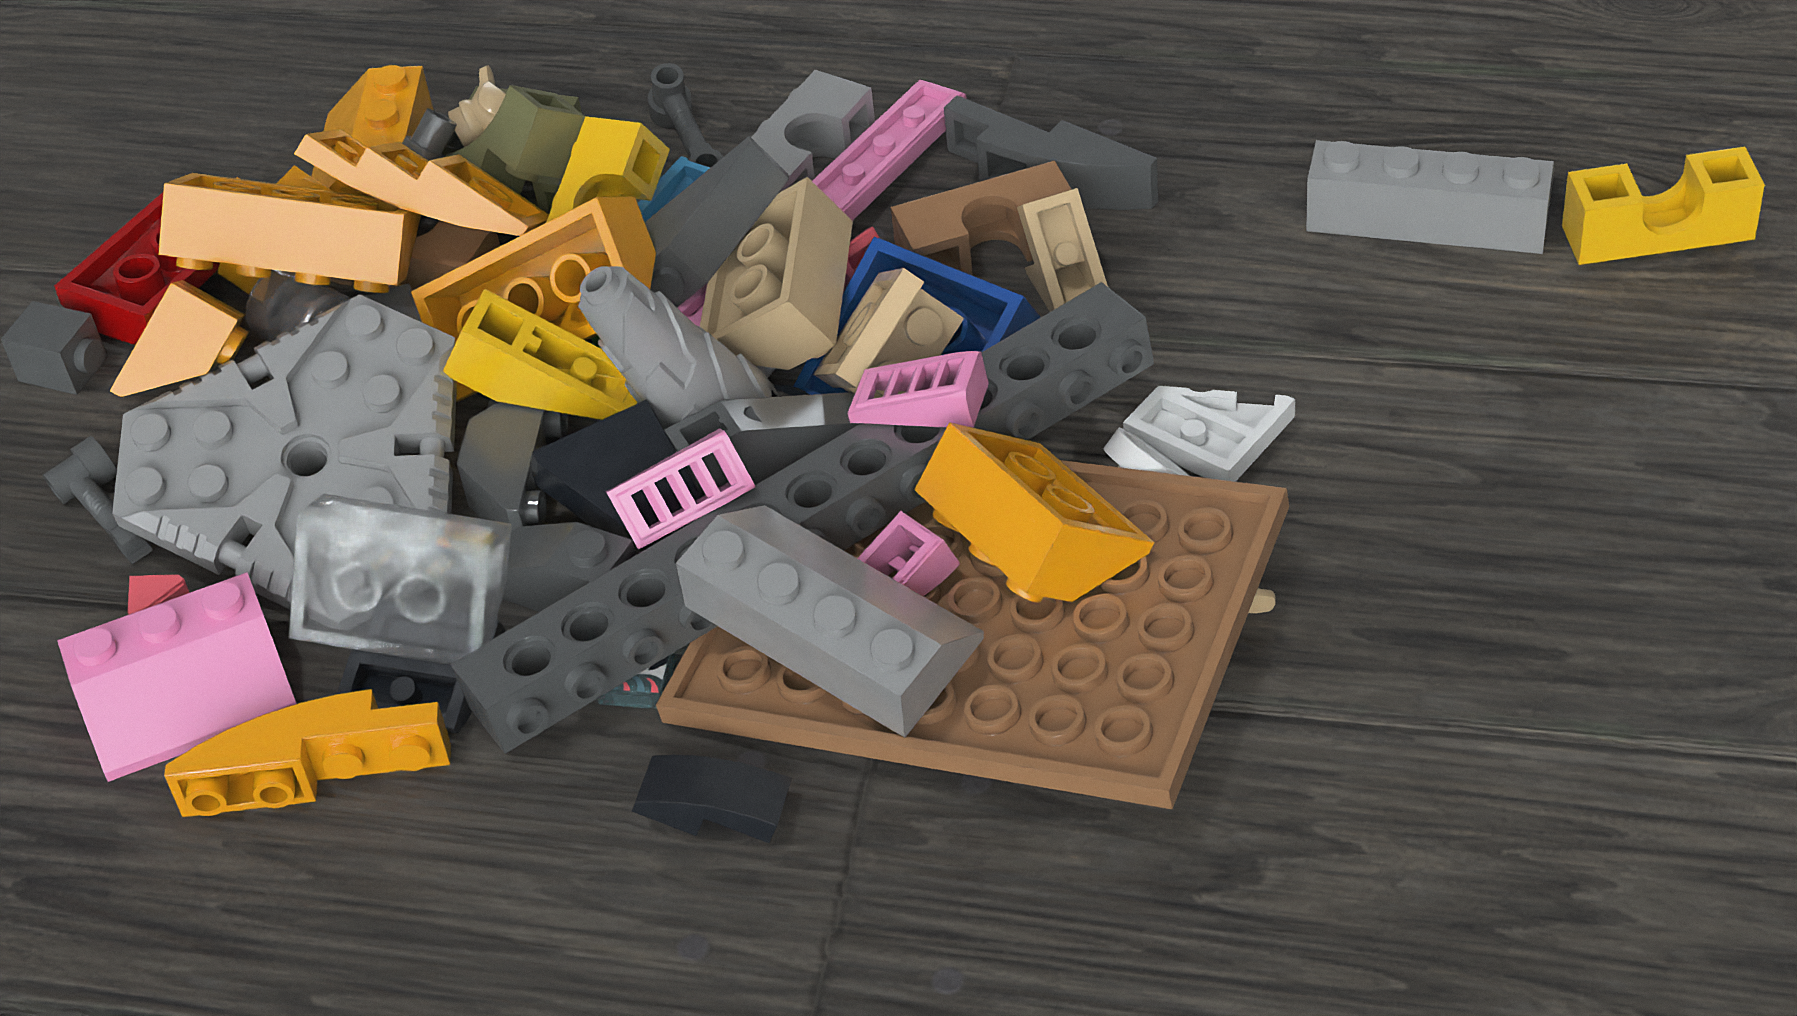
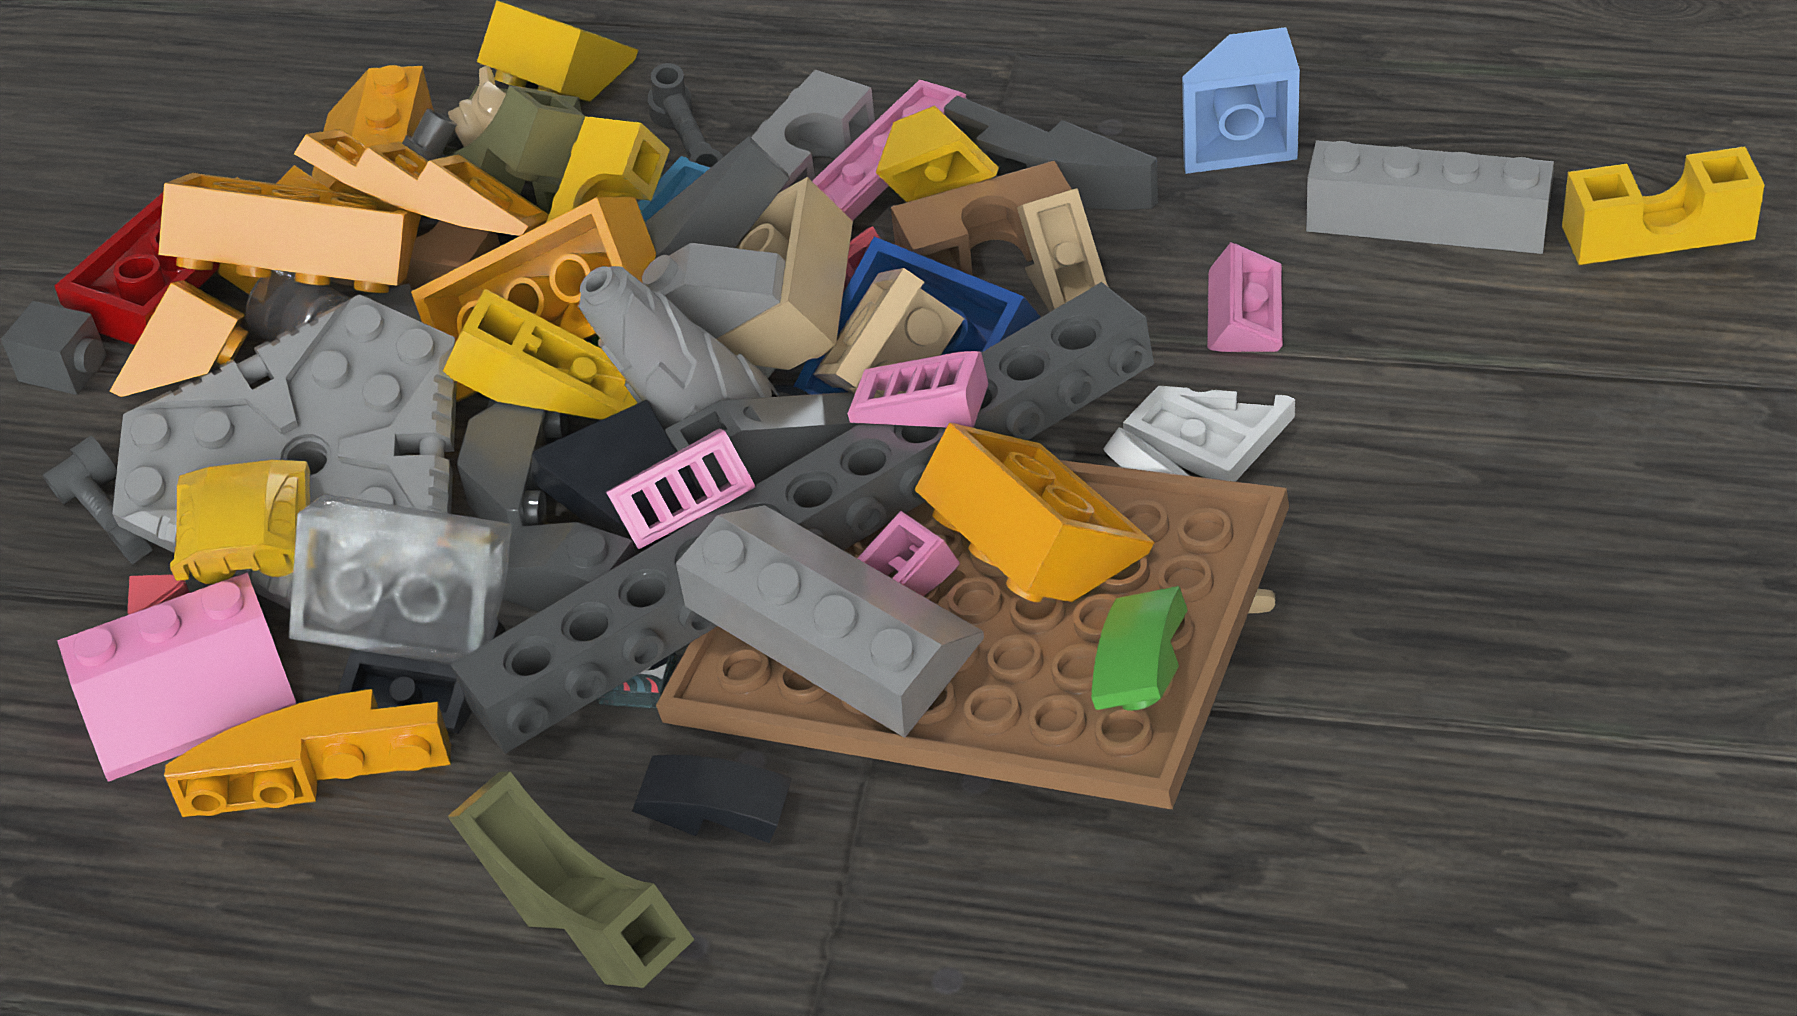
none -> yellow slope [170,460,311,584]
none -> olive arch [447,771,694,988]
none -> yellow slope [477,0,638,102]
none -> light grey slope [642,243,785,339]
none -> yellow slope [875,105,999,202]
none -> bright green slope [1091,586,1188,711]
none -> light blue slope [1182,27,1300,174]
none -> bright pink slope [1207,242,1283,352]

